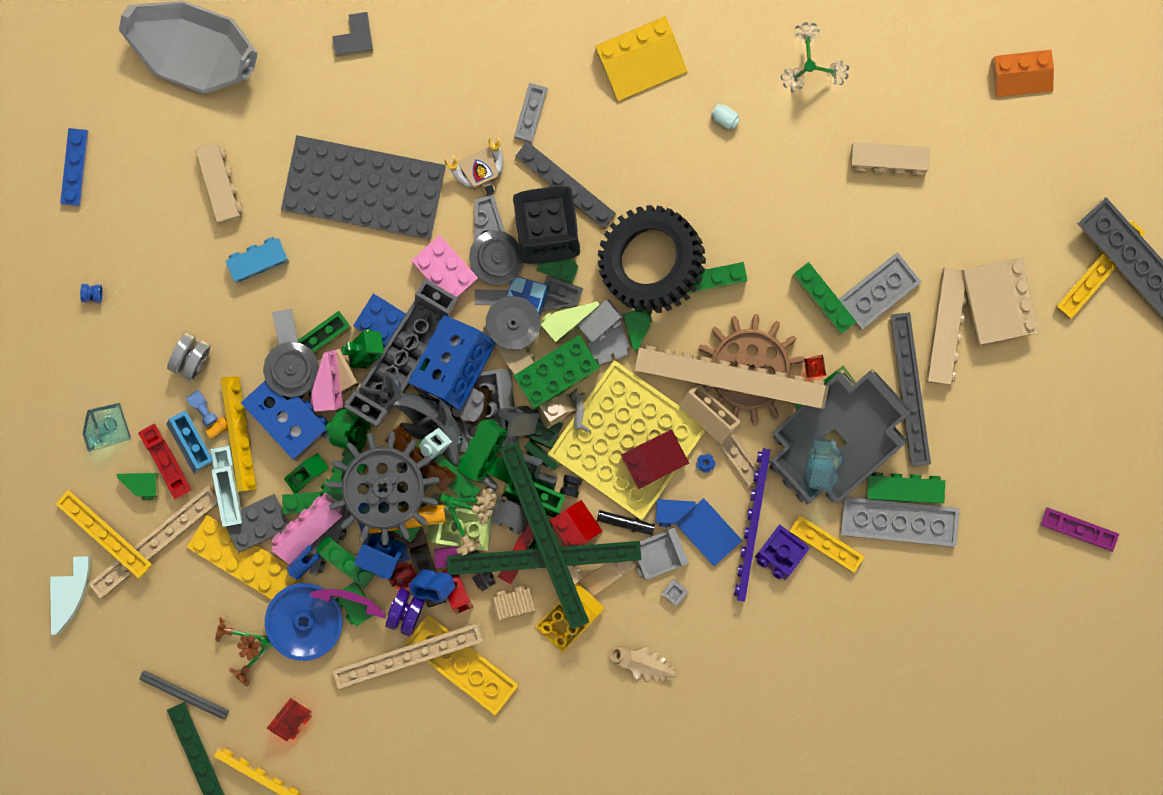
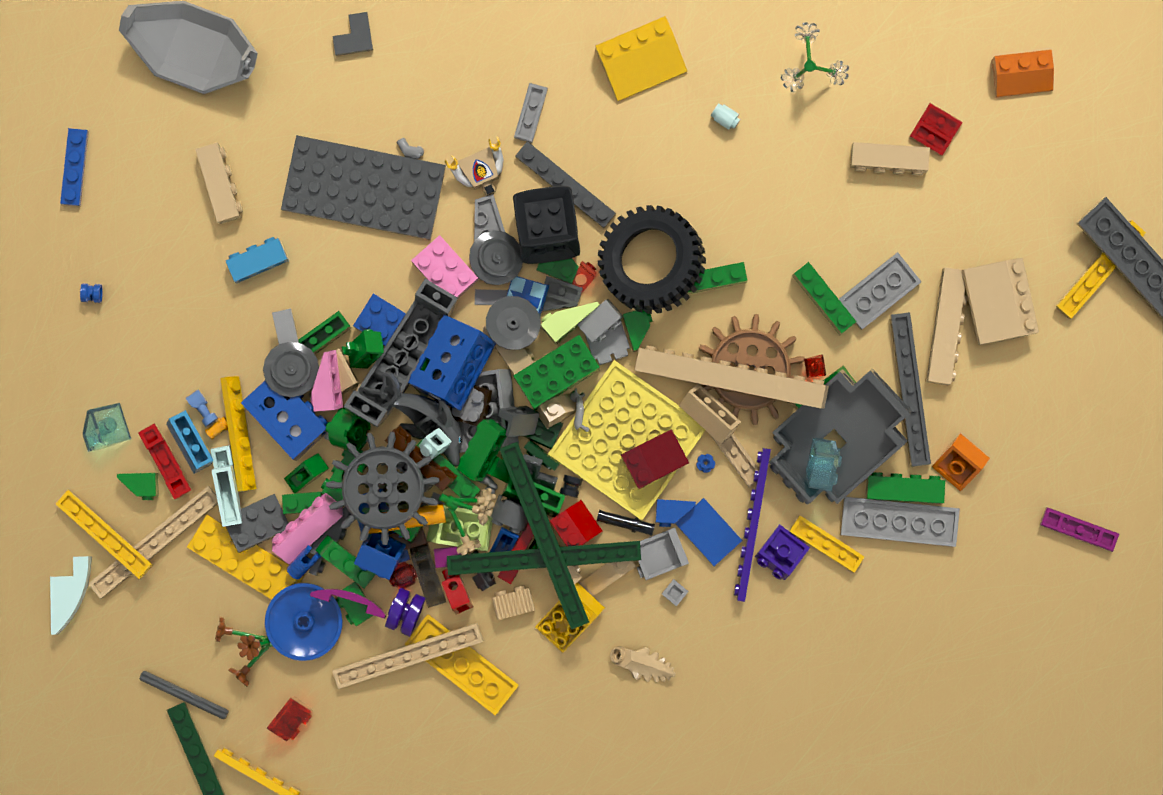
light grey wheel [167,332,211,382] -> none
blue brick [409,570,455,602] -> none
none -> light grey arm [396,138,424,159]
none -> blue slope [489,527,520,553]
none -> clear red bracket [572,261,597,293]
none -> red slope [910,102,963,156]
none -> orange slope [931,433,990,491]

